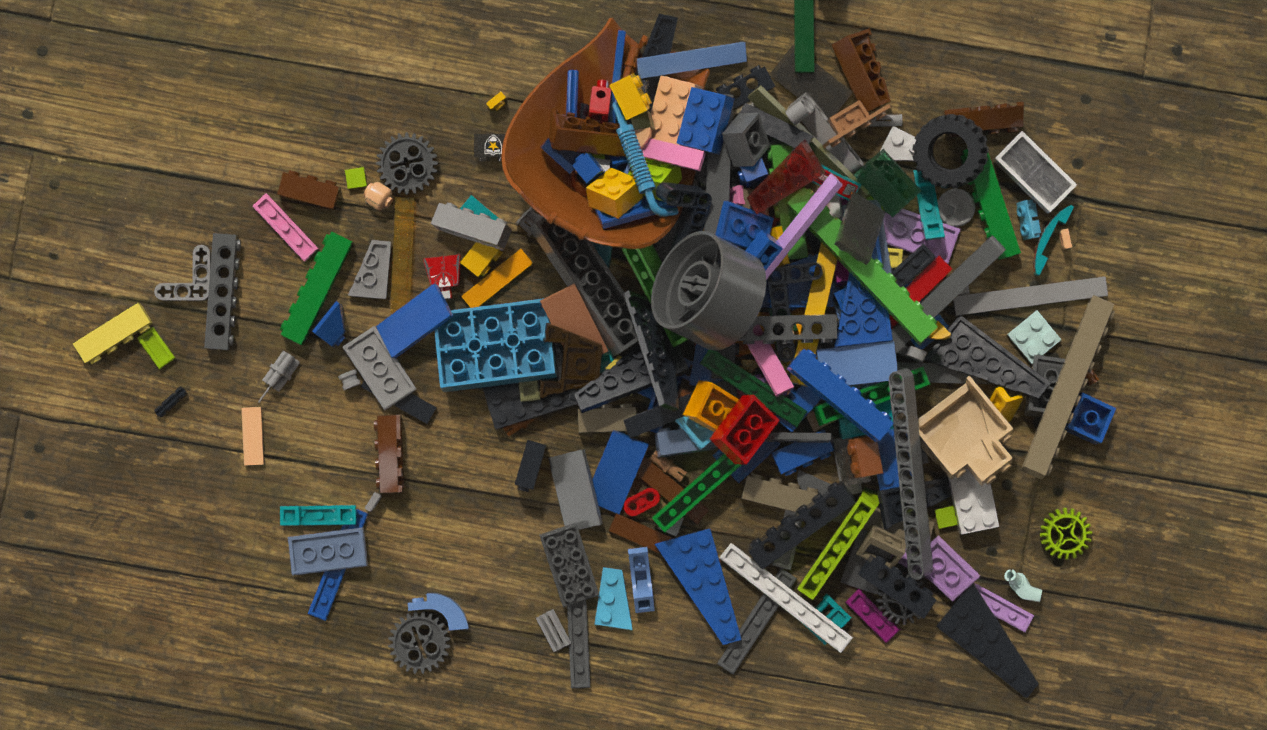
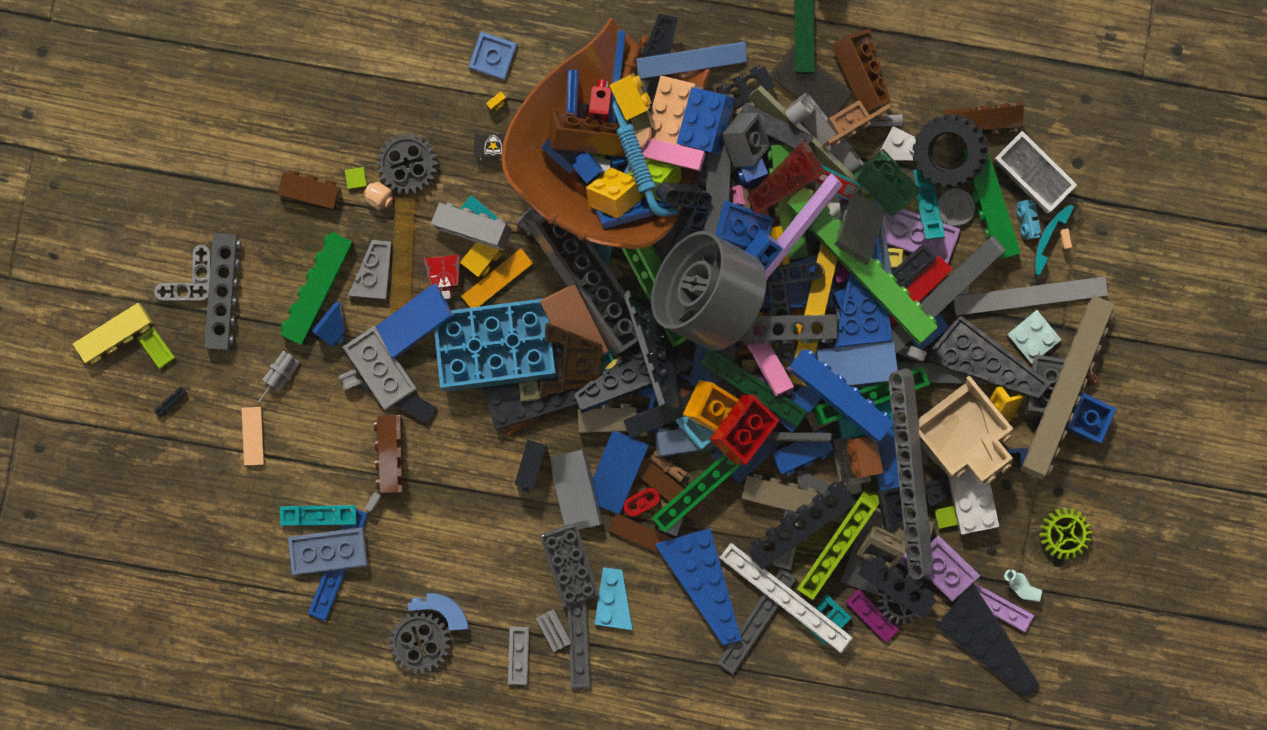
bright pink tile [253,193,319,262] -> none
medium blue arch [628,547,655,613] -> none
yellow tile [928,321,952,340] -> none
none -> medium blue tile [468,32,517,80]
none -> light grey tile [508,626,529,685]
none -> dark blue panel [1006,448,1028,468]

